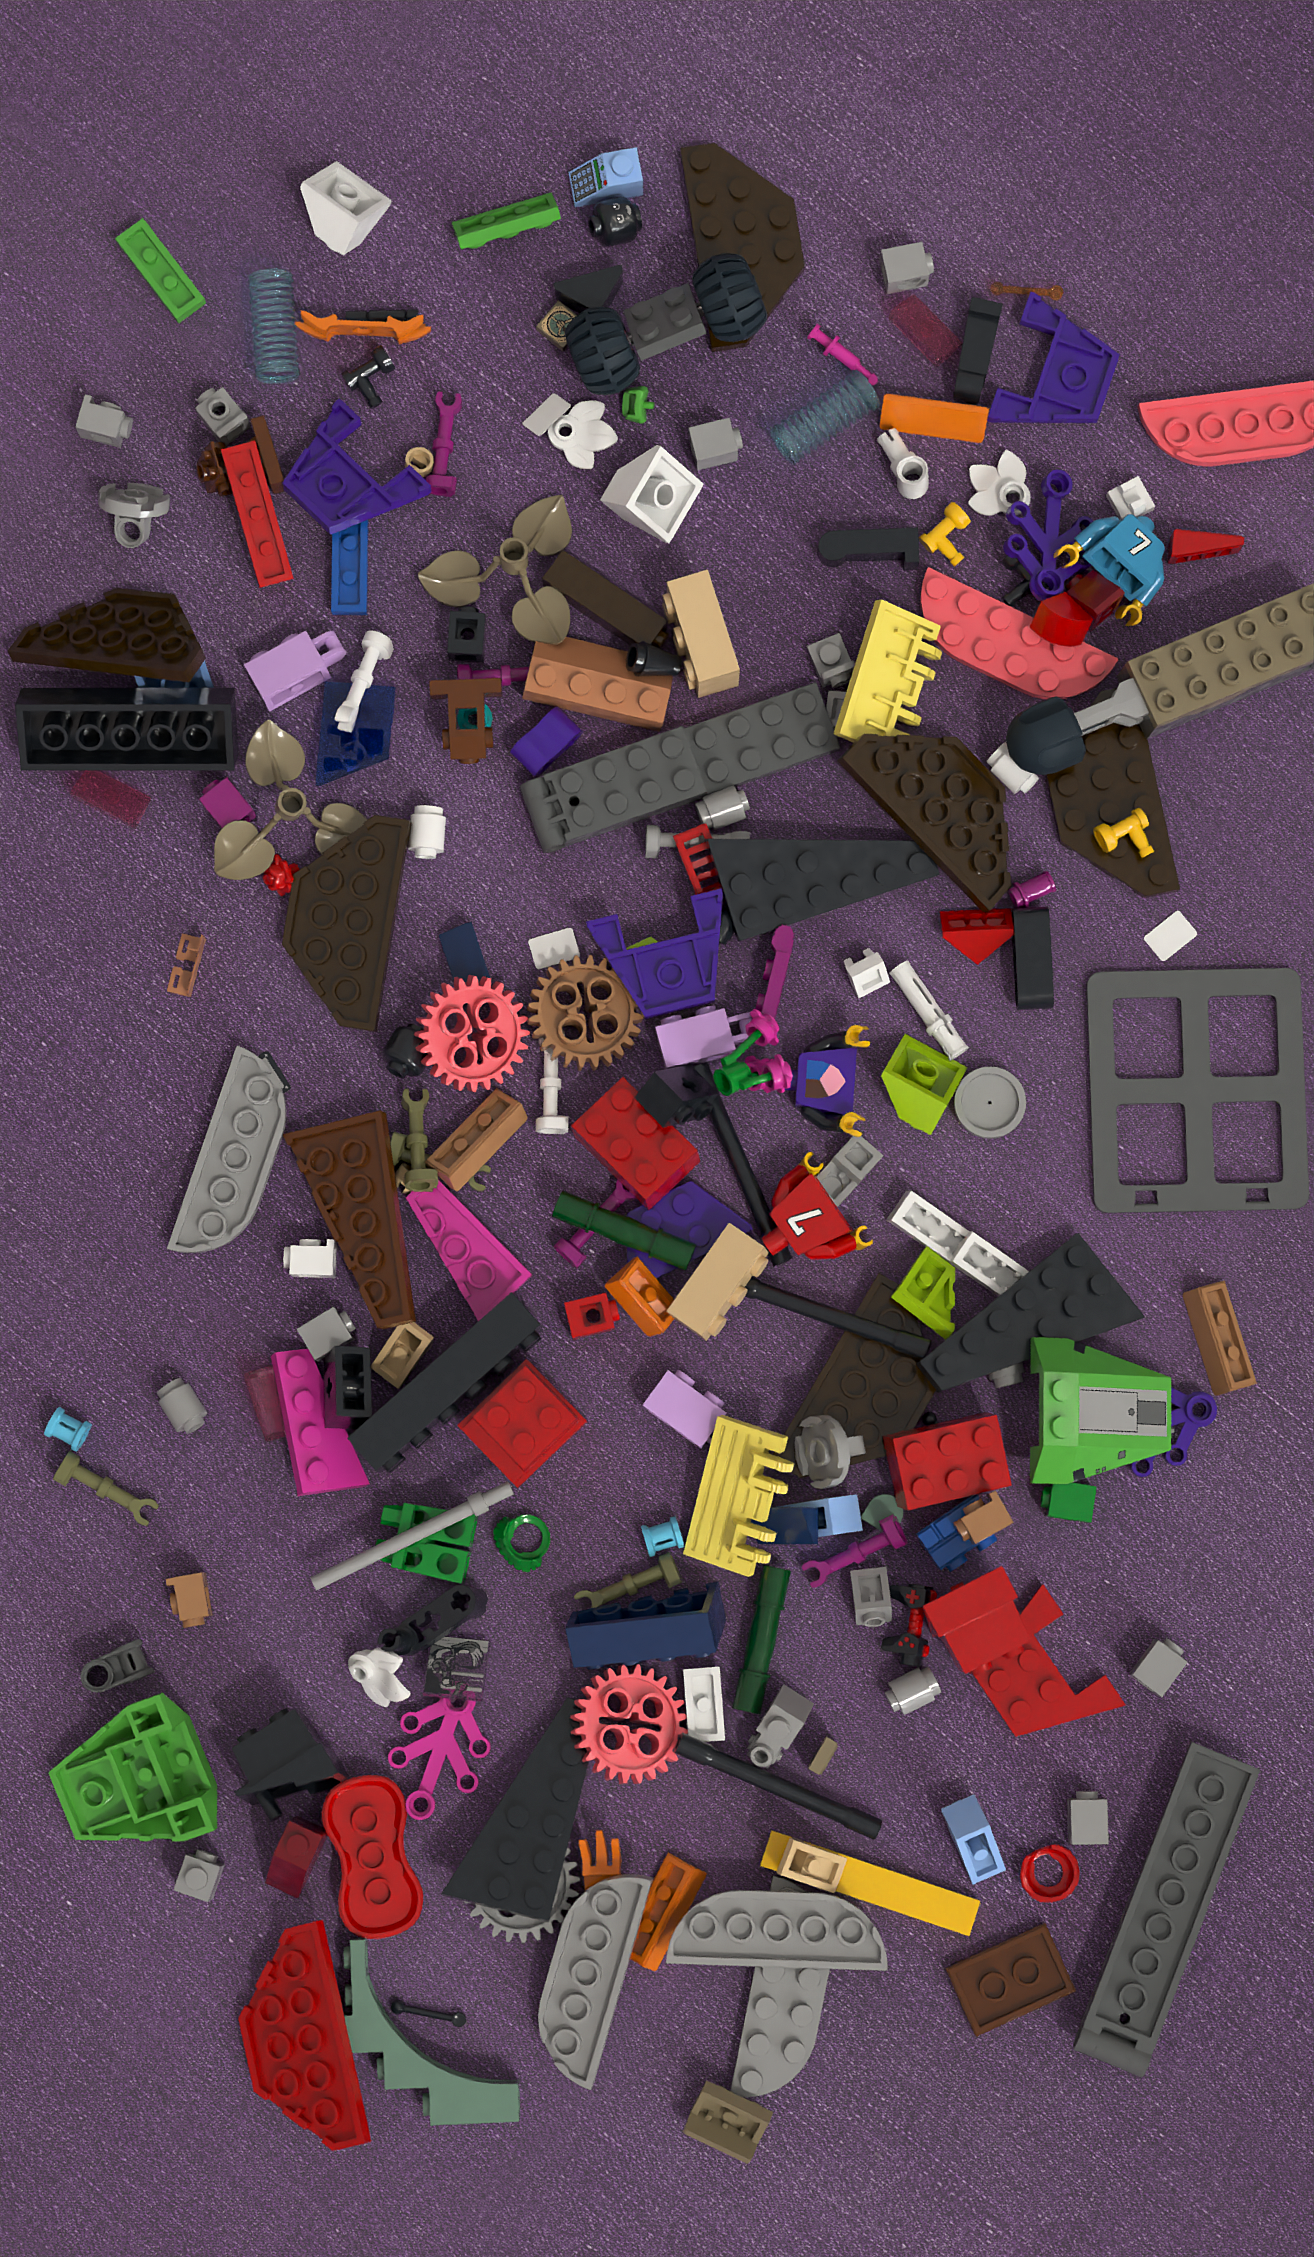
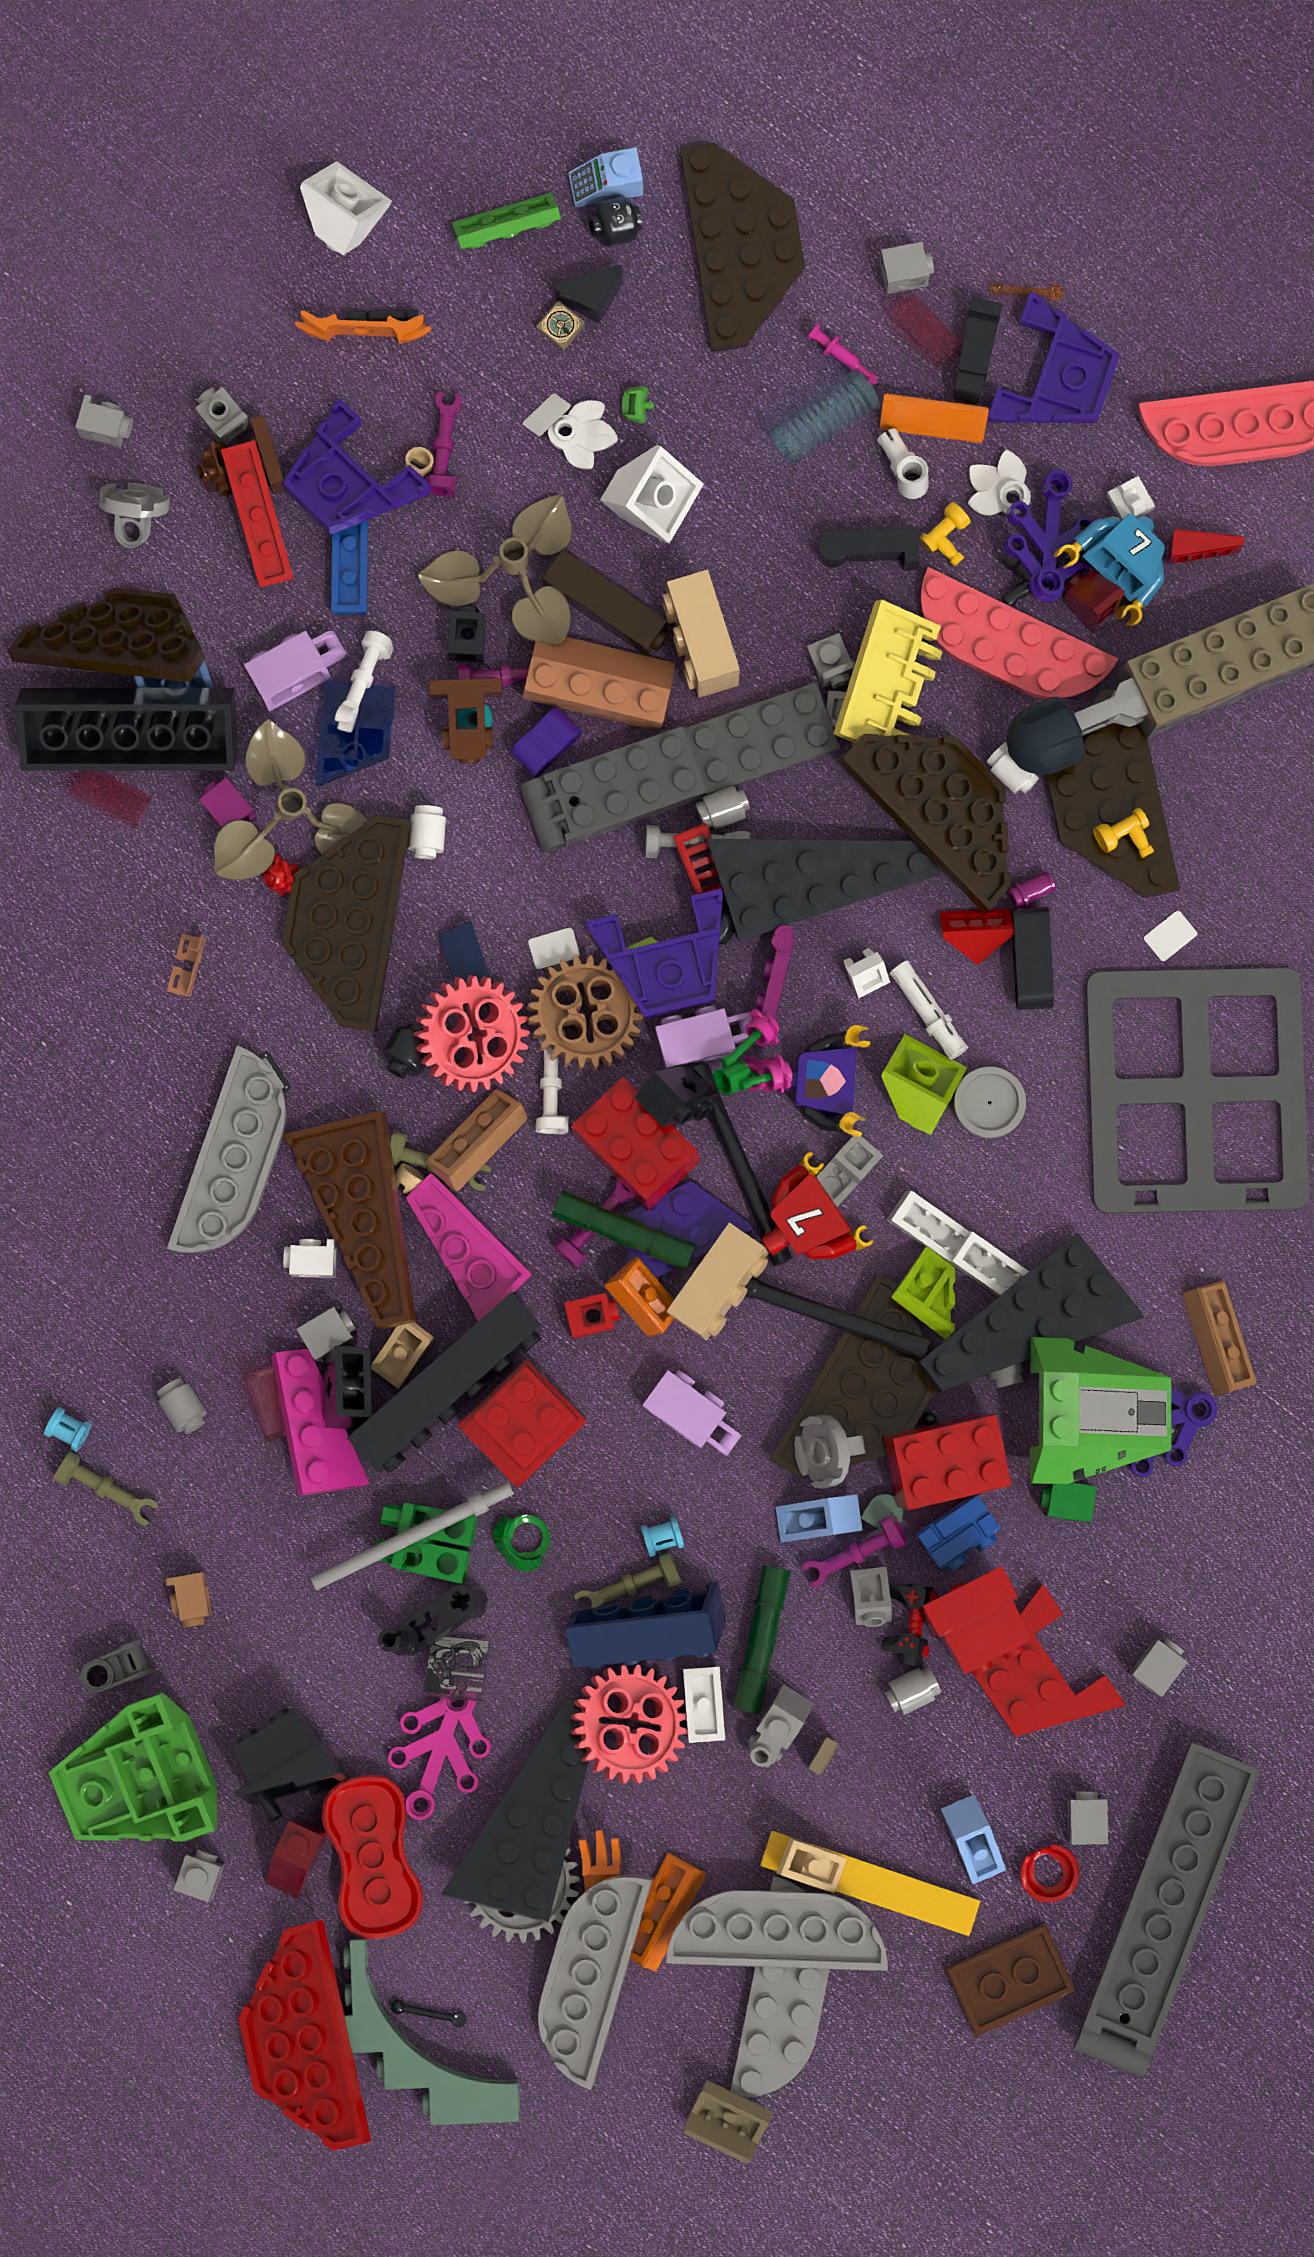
bright green plate [115,218,206,324] -> none
clear light blue piece [248,268,300,384] -> none
black piece [341,345,395,409] -> none
white plate [348,1648,411,1707] -> none
olive piece [401,1089,438,1192] -> none
black plate [565,253,767,395] -> none
black cone [626,641,681,677] -> none
black piece [674,1732,883,1840] -> none
light yellow hinge [683,1415,794,1577] -> none
light grey brick [688,418,743,471] -> none
dark blue slope [751,1507,818,1545] -> none
medium nougat brick [953,1490,1014,1545] -> none
red brick [1030,592,1093,647] -> none

